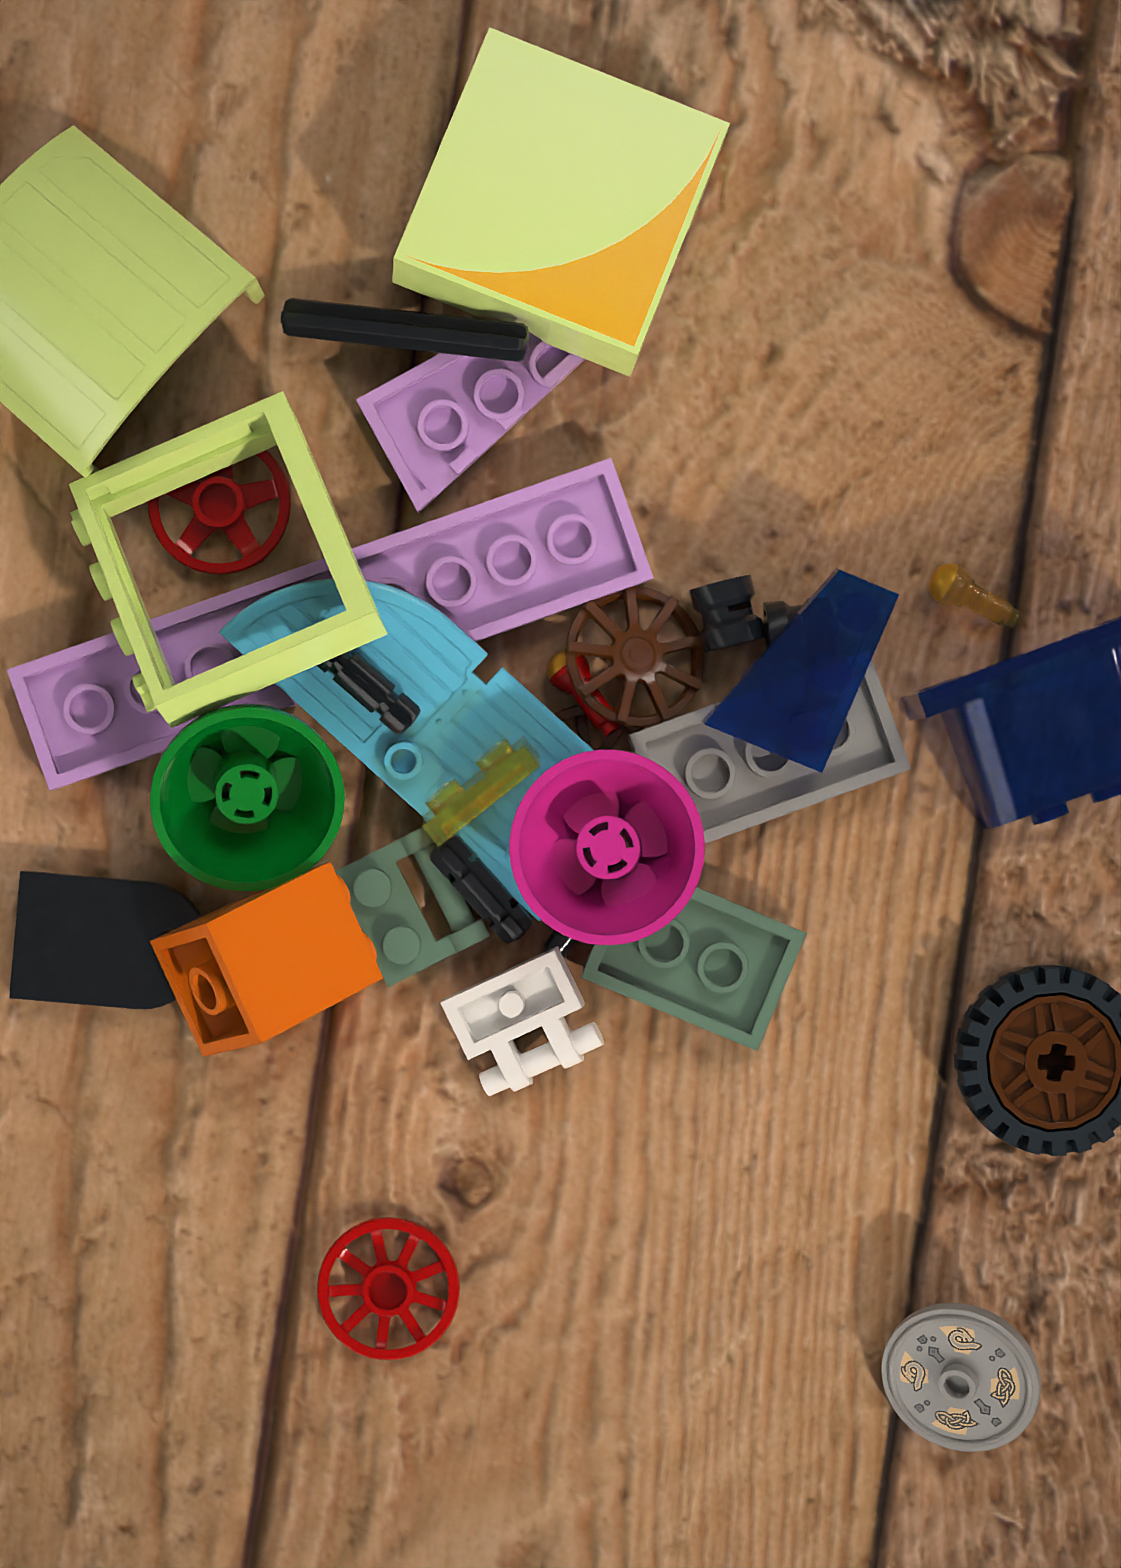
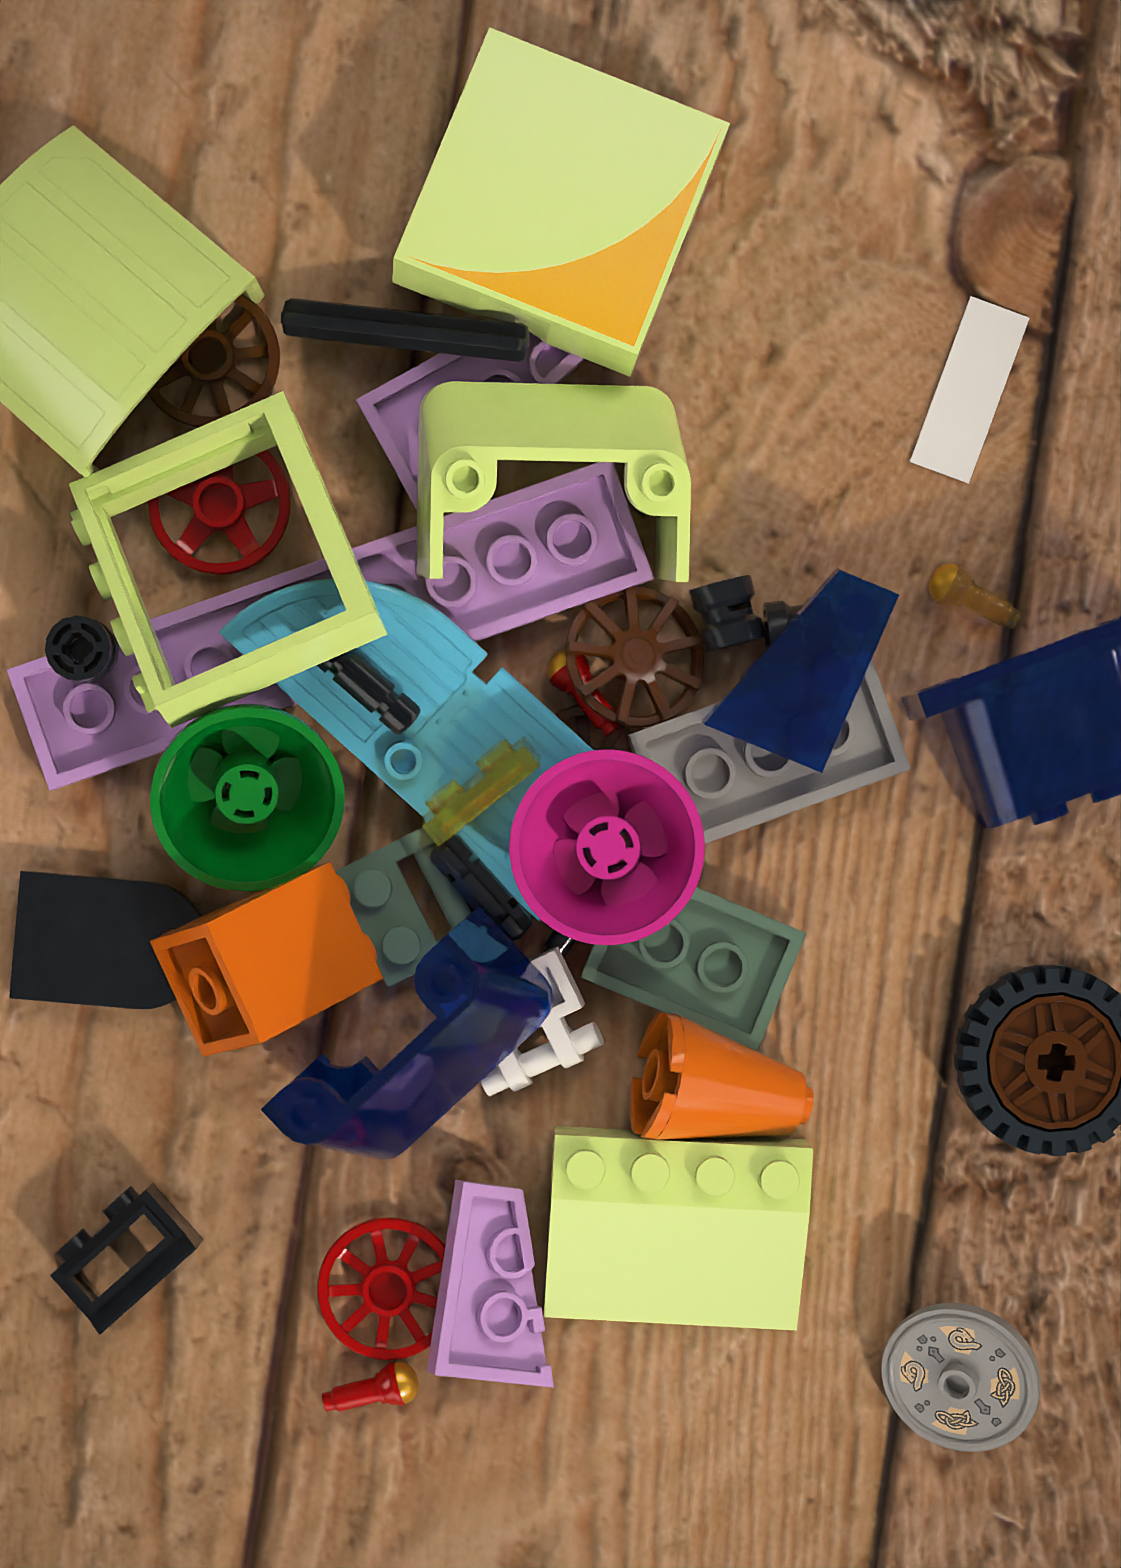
none -> black wheel [45,616,119,683]
none -> black window [50,1183,203,1335]
none -> reddish brown wheel [147,294,281,428]
none -> clear blue windscreen [261,907,554,1160]
none -> red piece [322,1361,419,1412]
none -> yellowish green windscreen [416,381,691,582]
none -> lavender wing [427,1180,554,1388]
none -> yellowish green slope [544,1126,813,1331]
none -> orange cone [629,1012,814,1140]
none -> white sticker [910,296,1030,484]

